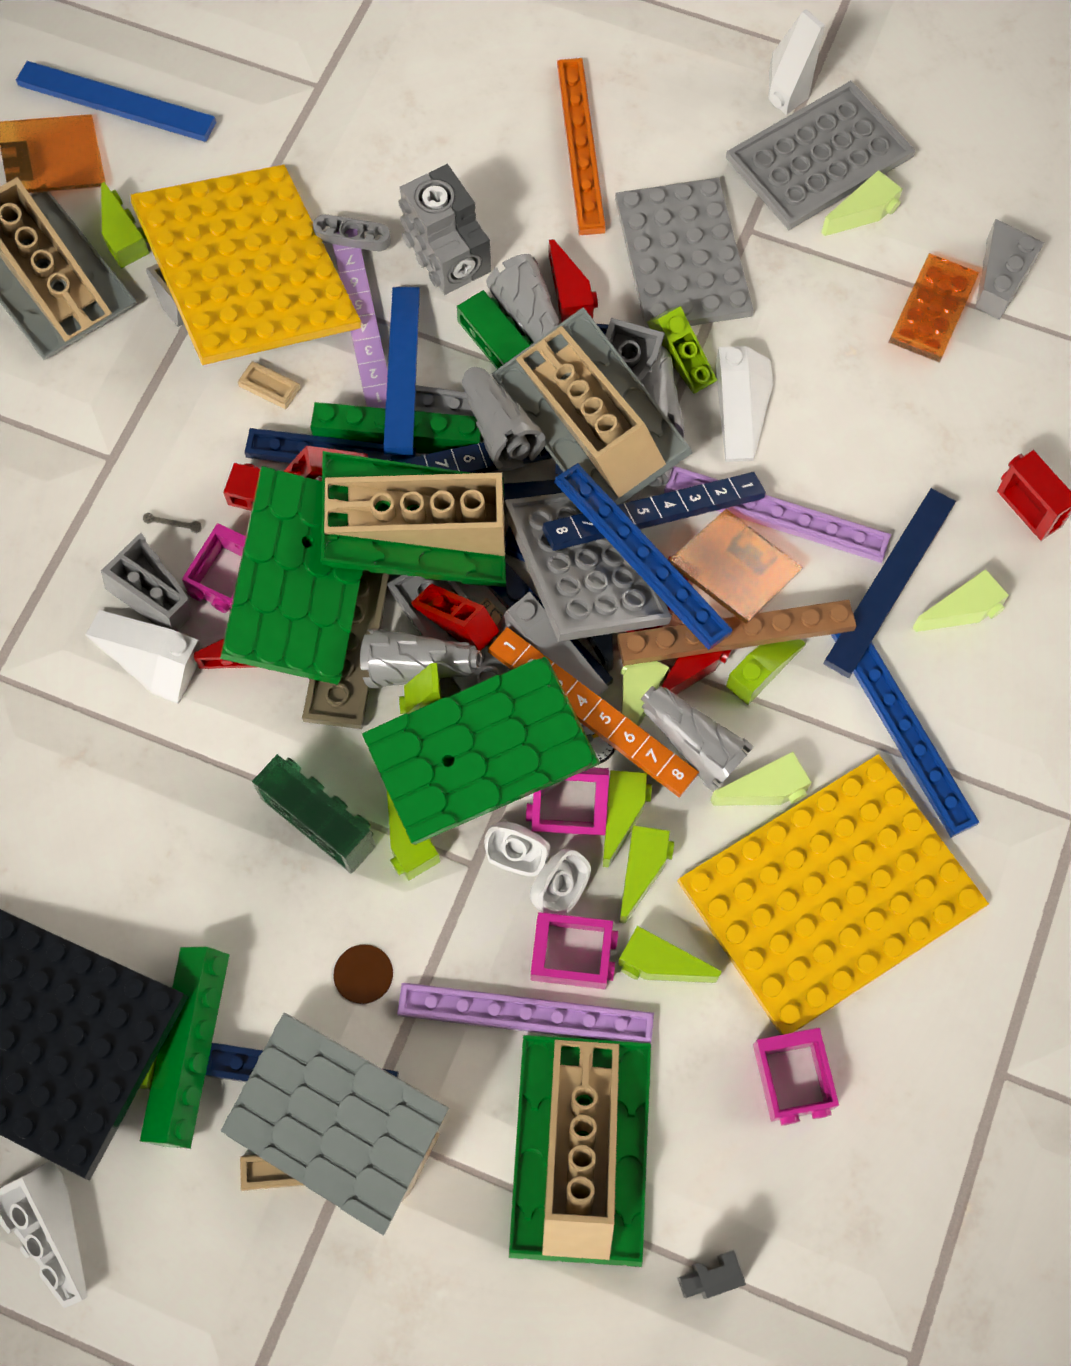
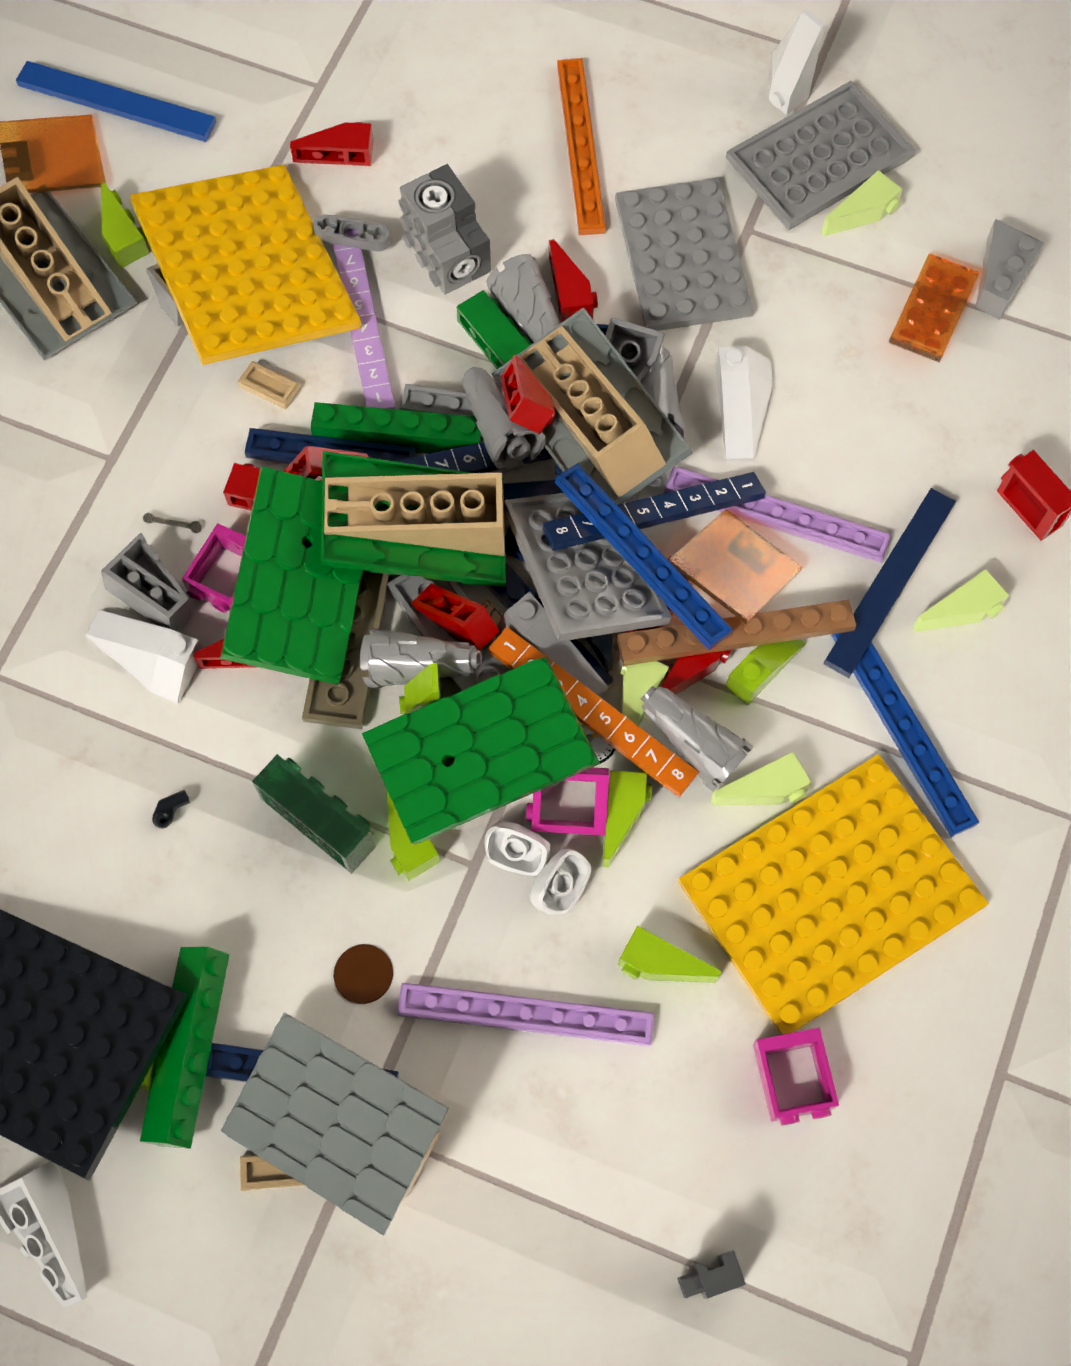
blue tile [383,287,420,455] -> none
piece [509,1035,651,1267] -> none
dark pink window [530,912,618,989] -> none
lime slope [619,825,674,923] -> none
lime slope [647,306,718,394] -> none
none -> black arm [152,789,190,829]
none -> red slope [290,122,374,166]
none -> red slope [500,355,555,434]

